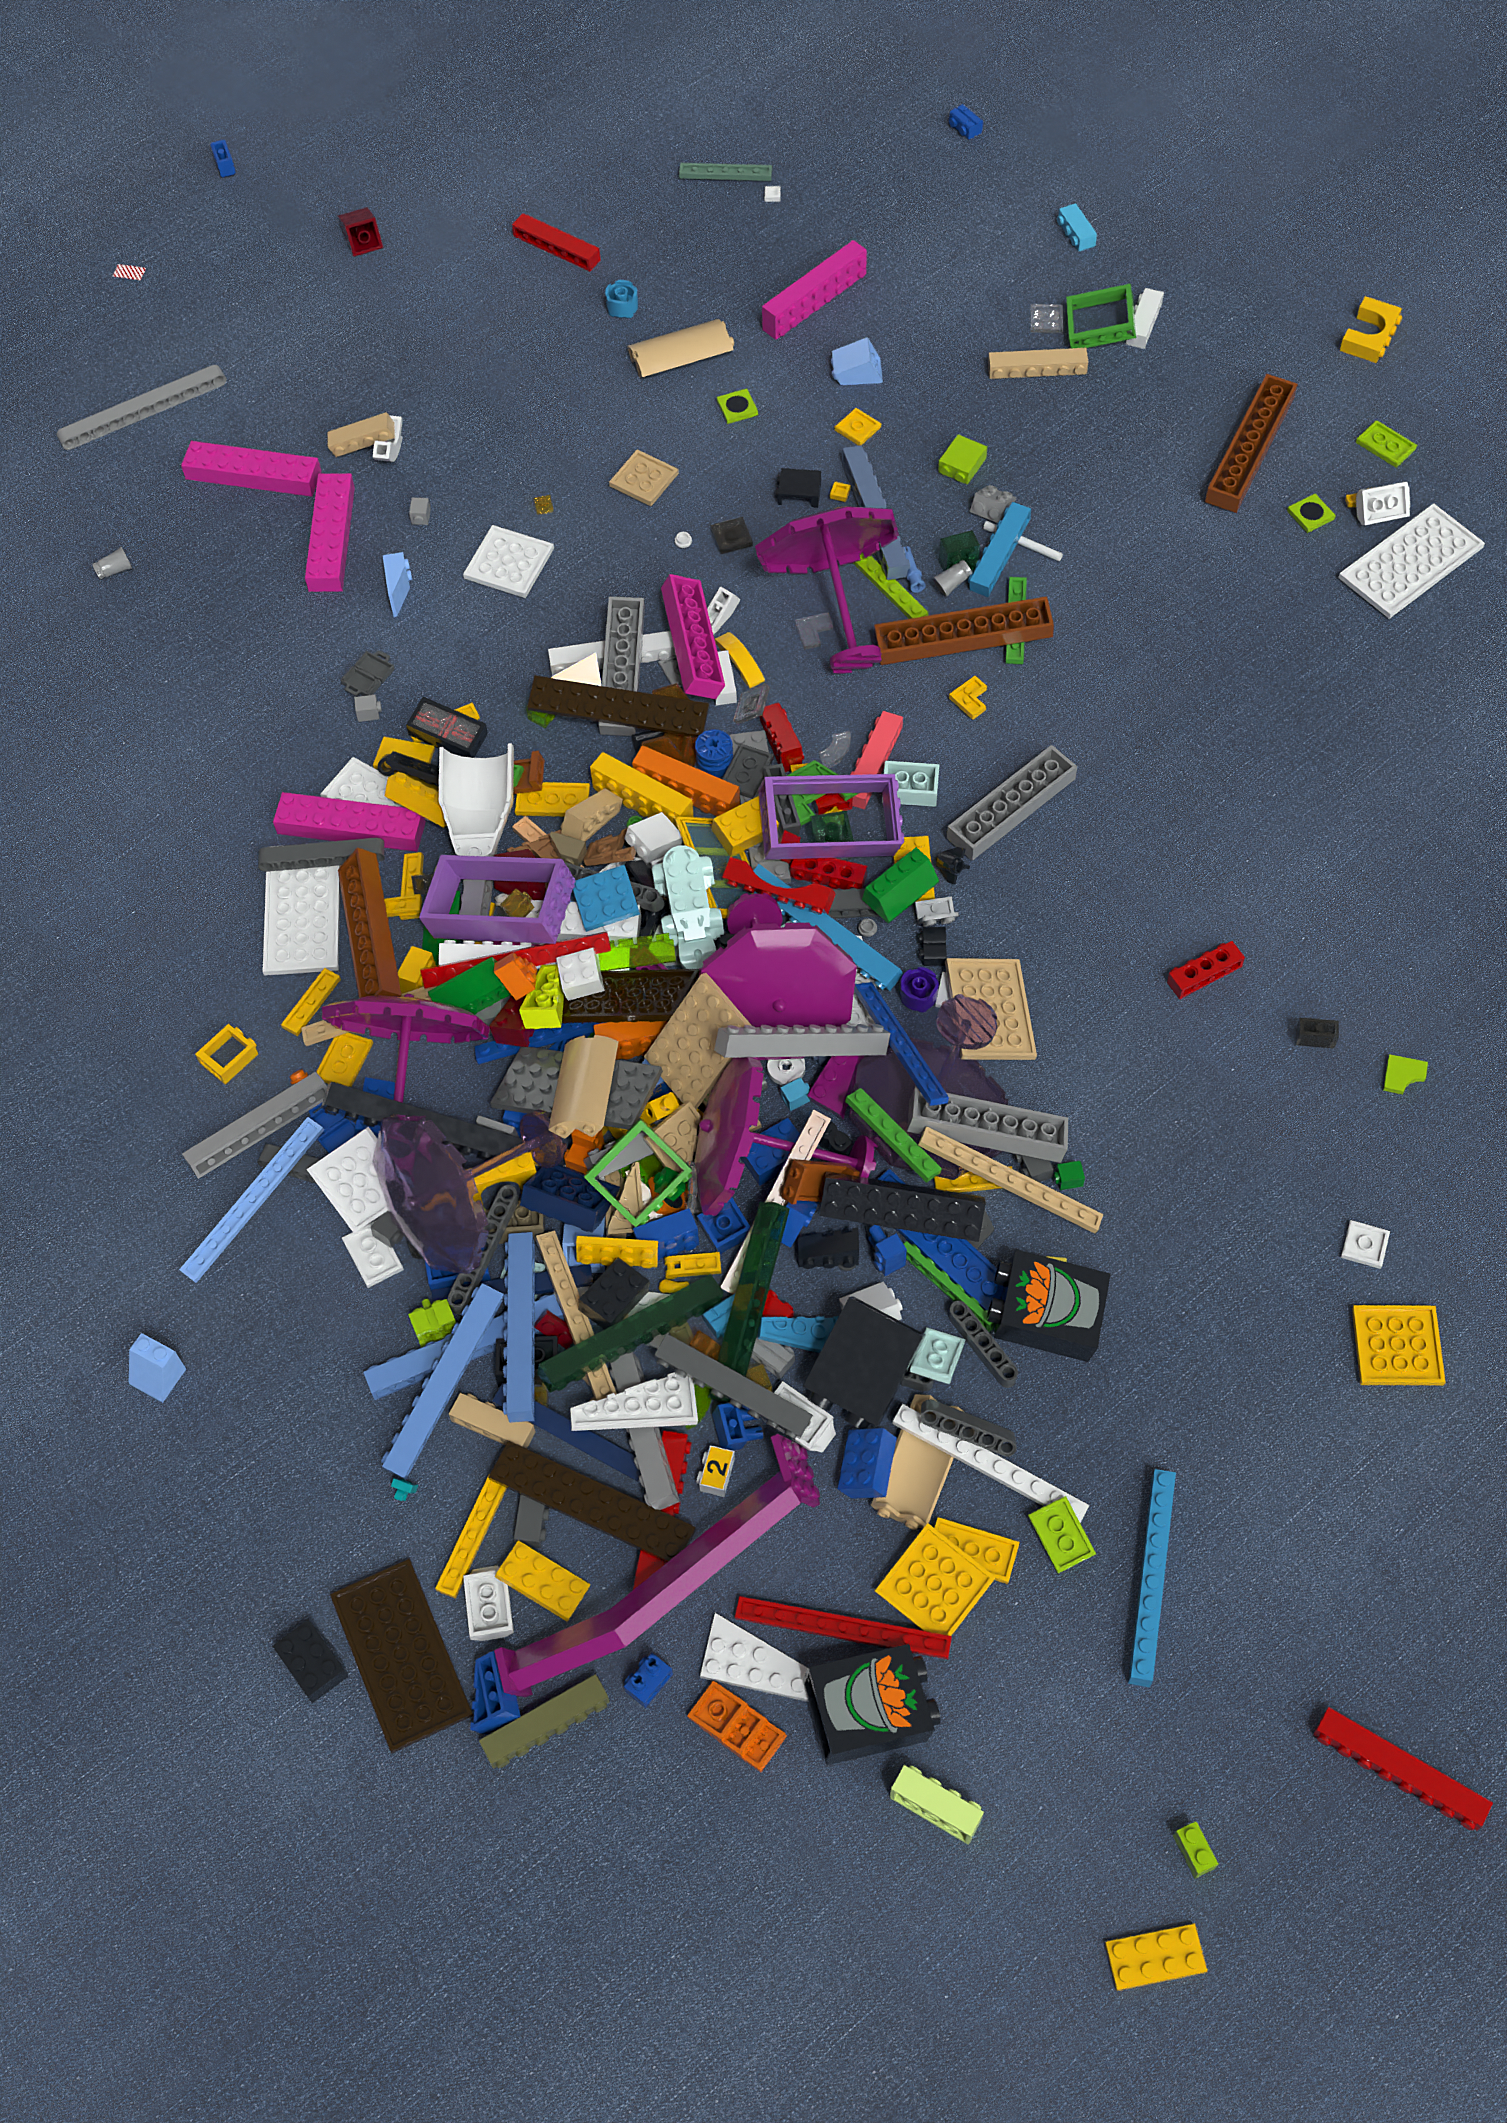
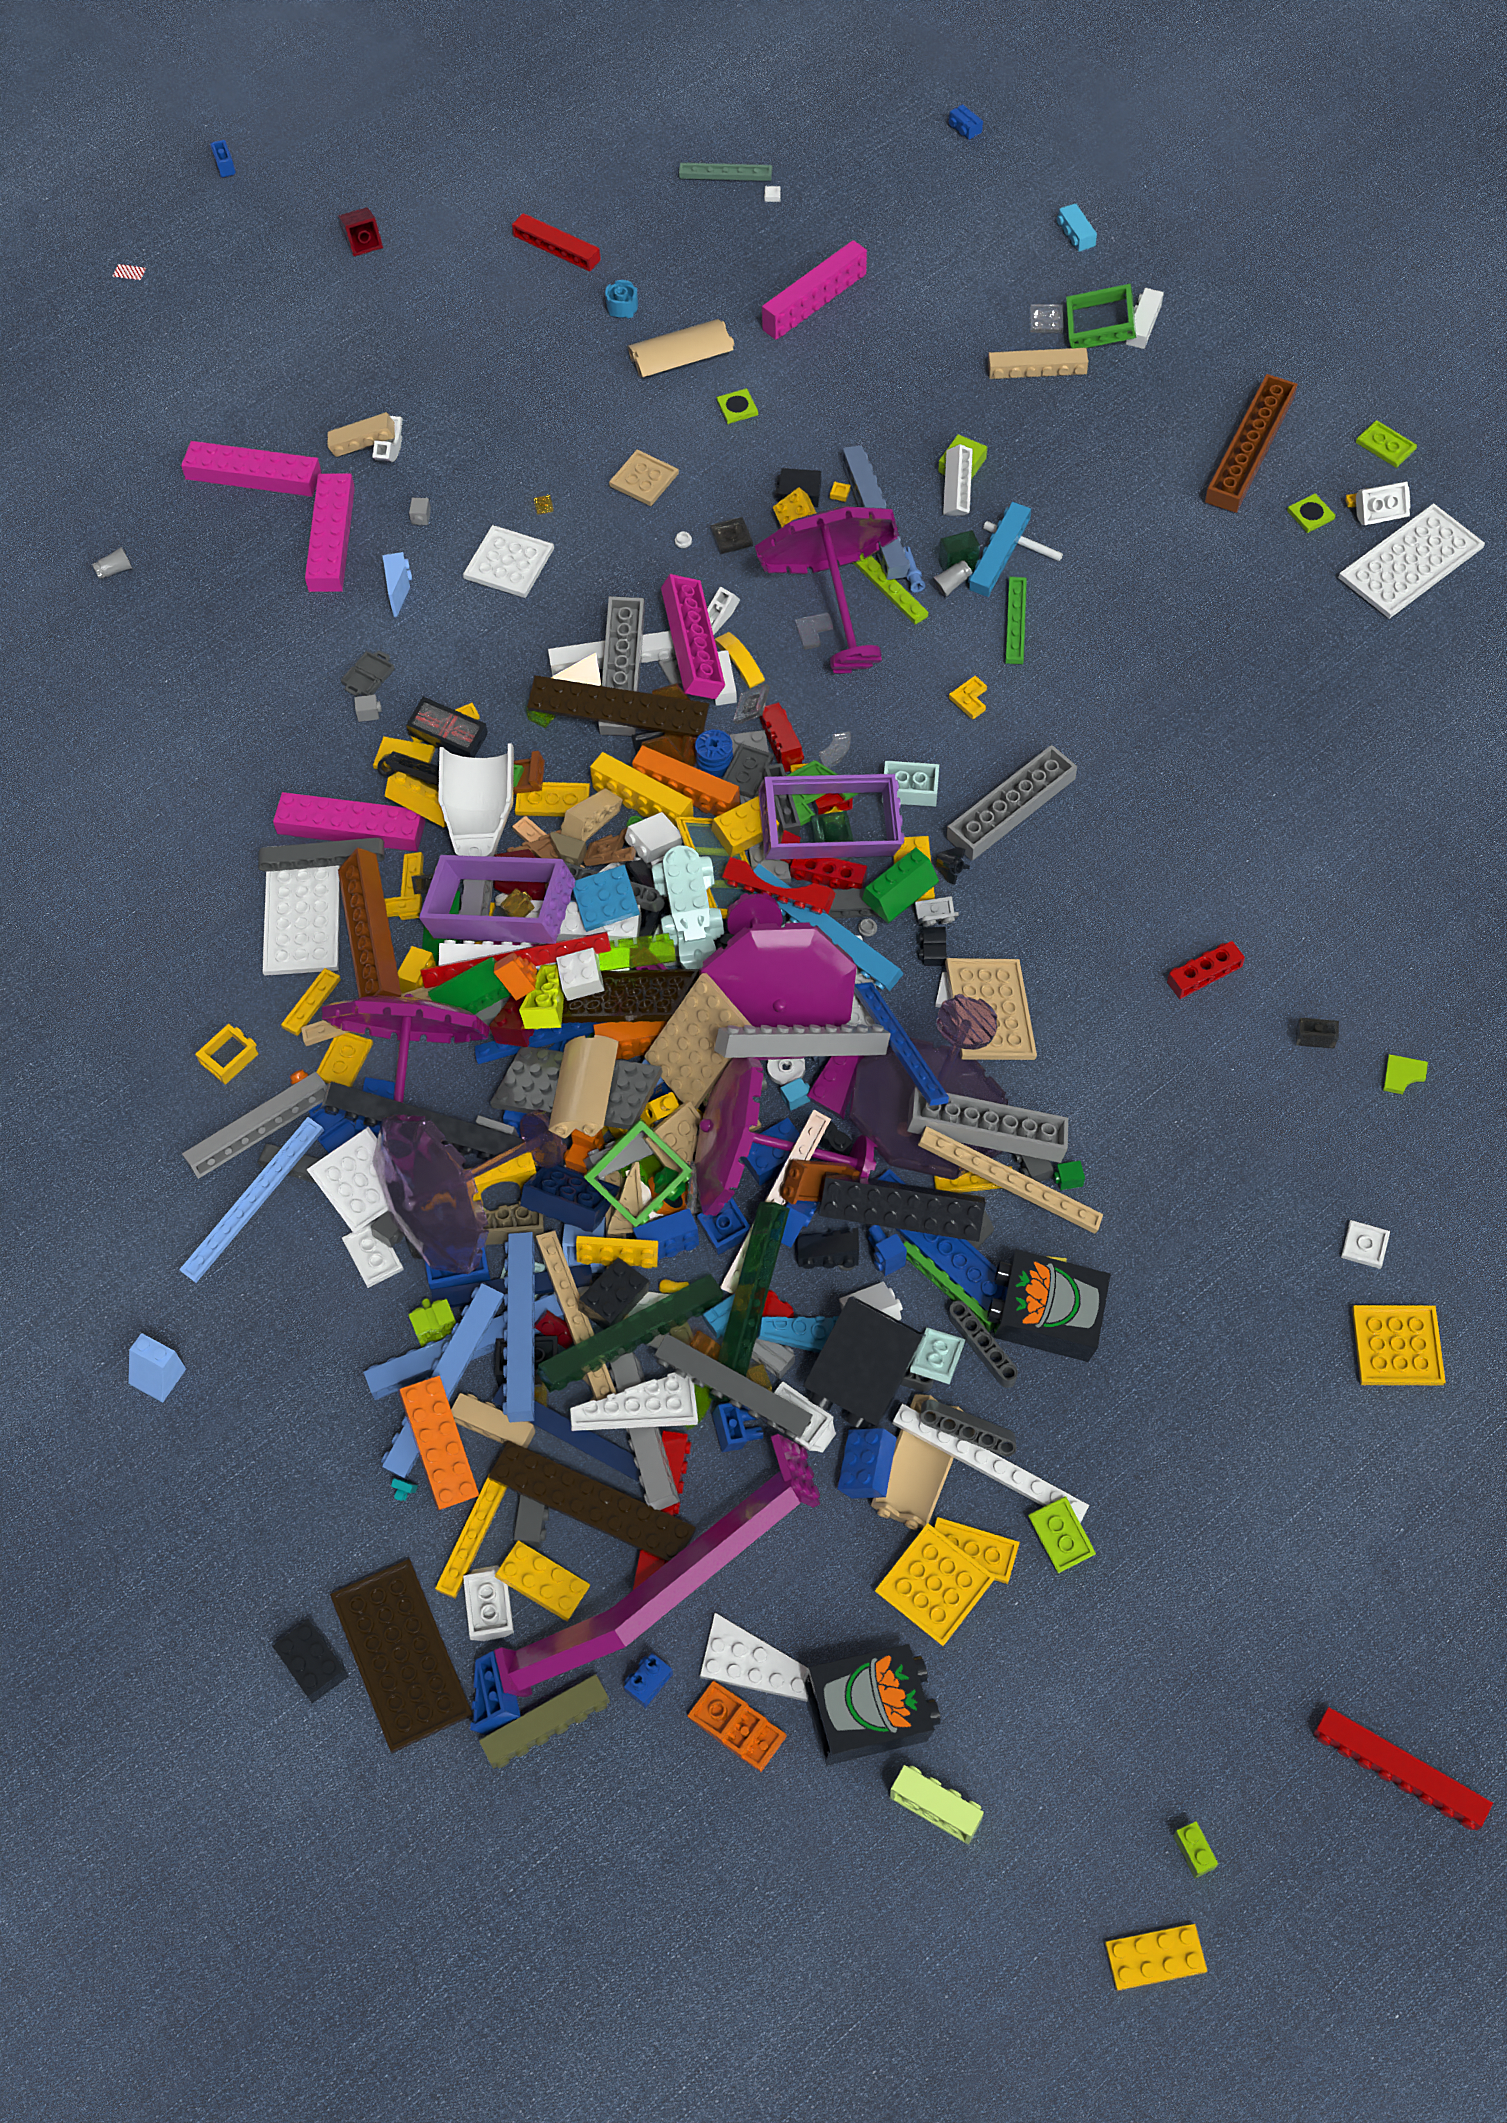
light grey beam [56,365,226,450] -> none
white wing [320,757,429,821] -> none
dark grey beam [448,1185,518,1314] -> none
yellow plate [664,1252,721,1279] -> none
brick [697,1445,735,1497] -> none
red plate [735,1596,952,1660] -> none
light blue slope [831,337,883,385] -> none
yellow tile [835,408,881,446] -> none
bright green plate [845,1088,942,1183] -> none
coral brick [850,711,903,810] -> none
dark orange brick [874,596,1054,665] -> none
dark purple brick [900,967,939,1012] -> none
light grey bracket [970,485,1016,523] -> none
dark azure brick [1128,1469,1176,1688] -> none
yellow arch [1340,296,1403,363] -> none
none -> orange brick [398,1375,479,1511]
none -> yellow brick [773,487,816,527]
none -> white brick [943,445,972,516]

